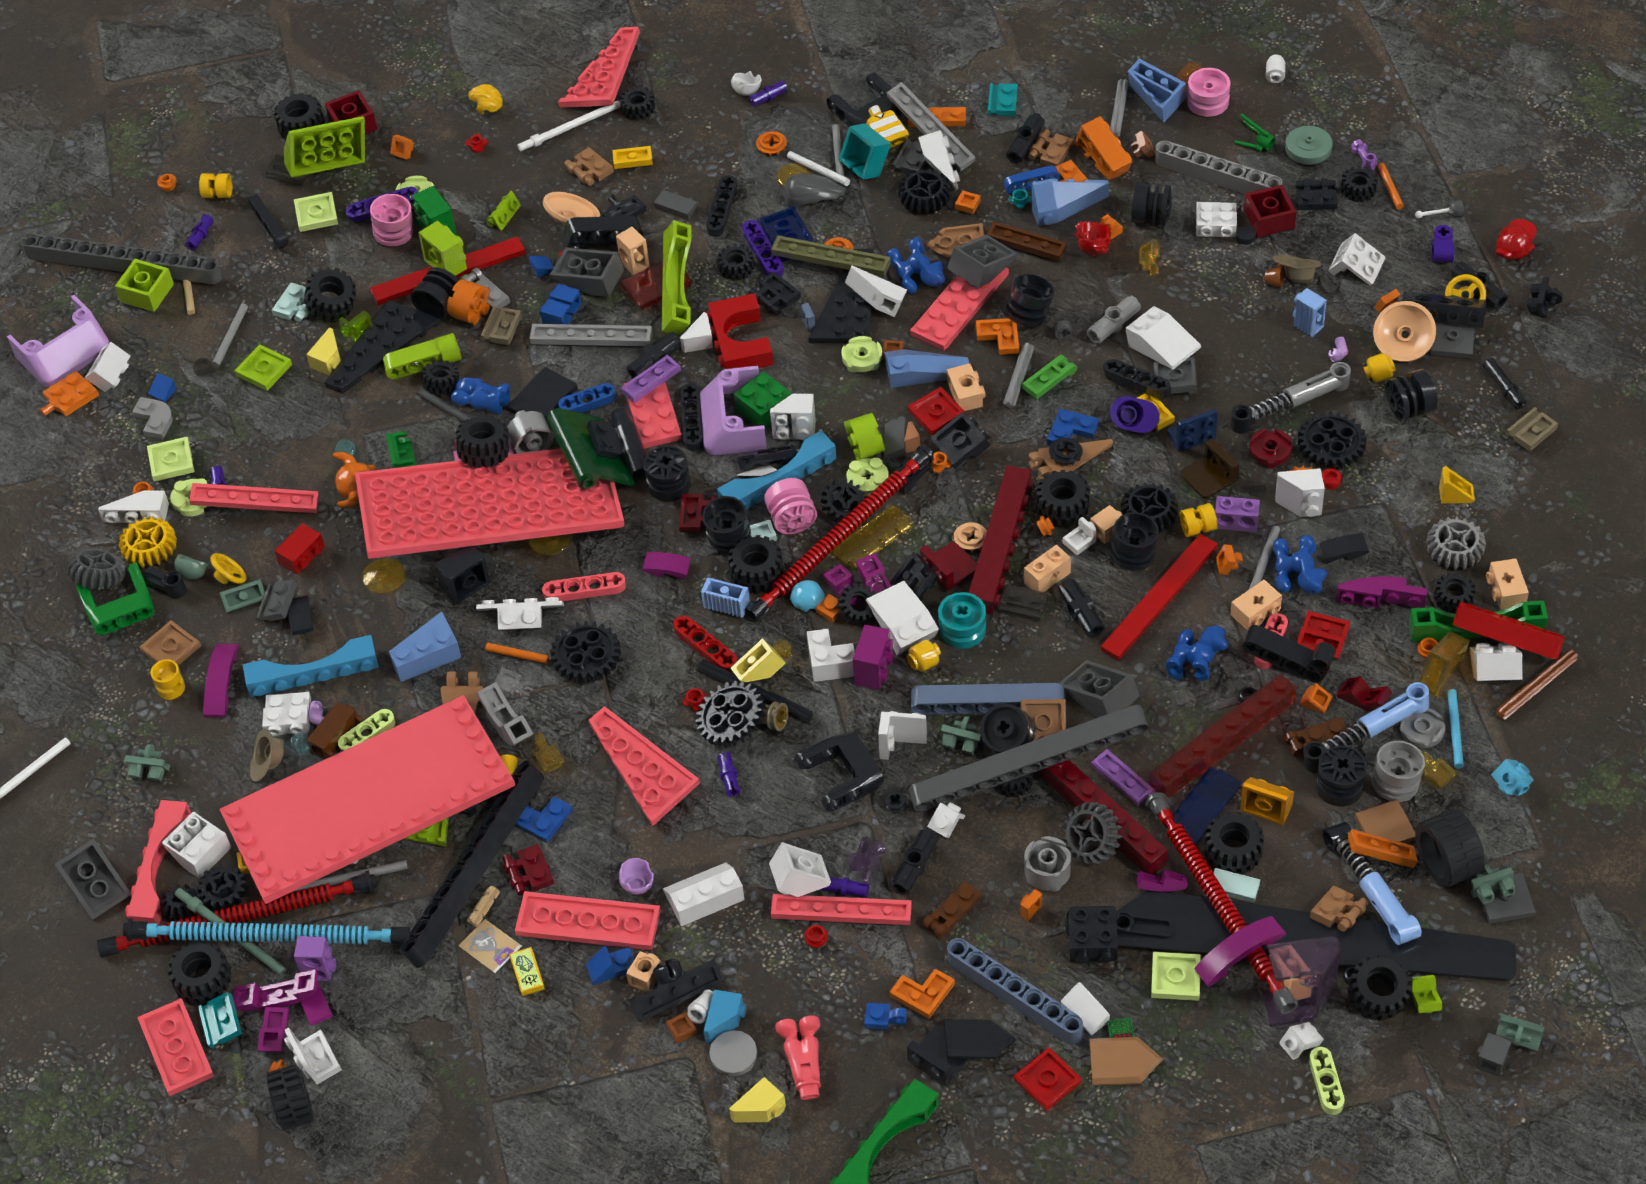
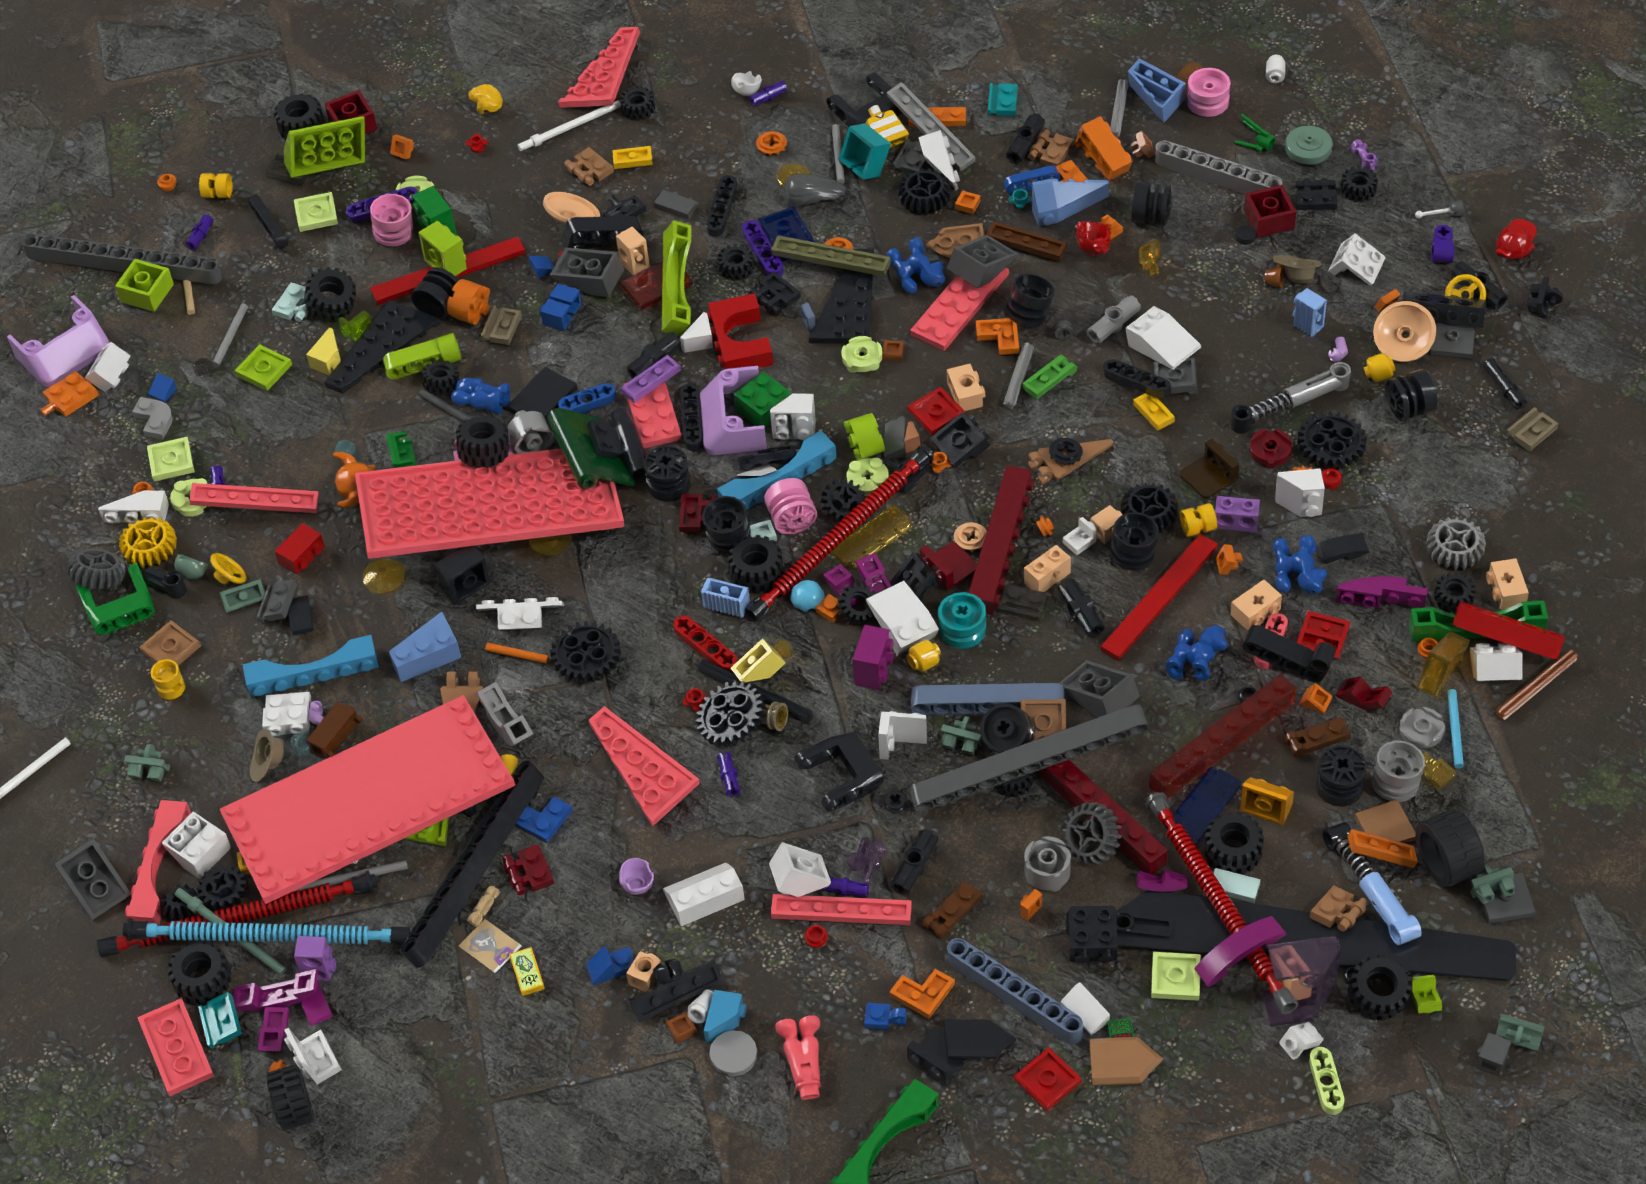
magenta slope [203,644,239,717] -> none
yellowish green beam [338,709,395,752] -> none
light grey plate [460,267,510,310] -> none
lime hinge [486,191,521,231] -> none
coral plate [515,891,661,950] -> none
light grey plate [530,324,652,346] -> none
clear yellow plate [534,732,565,774] -> none
coral beam [542,572,626,601] -> none
magenta slope [642,552,691,580] -> none
light yellow slope [729,1077,786,1123] -> none
white bar [787,151,850,186] -> none
white brick [807,629,855,682] -> none
white slope [845,266,907,317] -> none
medium blue wedge [884,349,969,388] -> none
white bracket [927,802,965,838] -> none
black tyre [1037,470,1090,527] -> none
blue plate [1047,409,1099,445] -> none
medium lavender tile [1091,749,1155,807] -> none
dark purple piece [1110,396,1160,433] -> none
dark blue bracket [1167,409,1218,452] -> none
white plate [1196,202,1237,237] -> none
light grey bar [1249,526,1280,589] -> none
light blue piece [1303,682,1429,773] -> none
orange bar [1377,163,1404,210] -> none
yellow slope [1439,466,1475,503] -> none
medium azure brick [1491,759,1534,796] -> none

